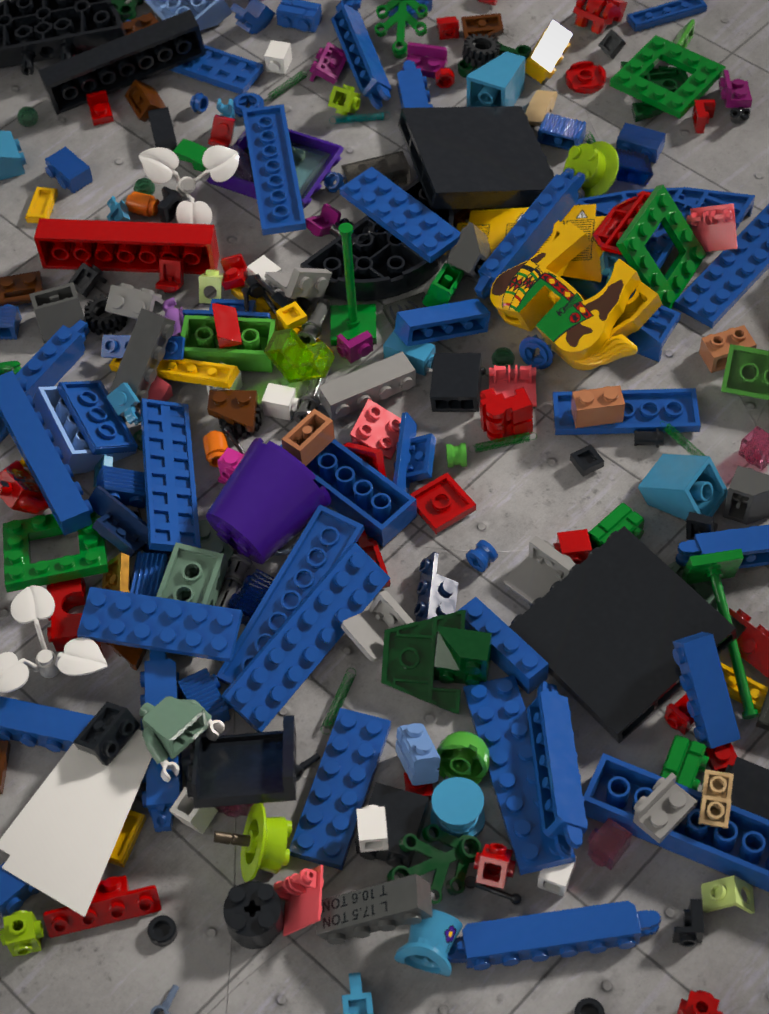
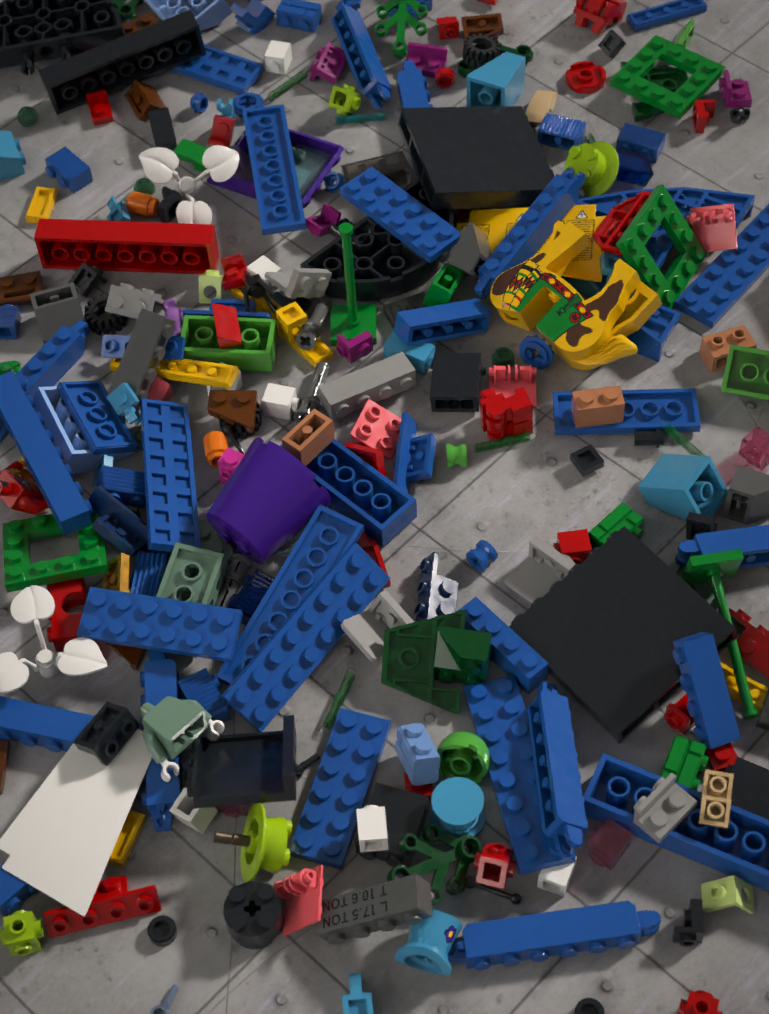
red bracket [155,256,184,293] -> none
clear neon green brick [264,328,335,383] -> none
red plate [410,473,476,534] -> none
brick [525,20,572,84] -> none

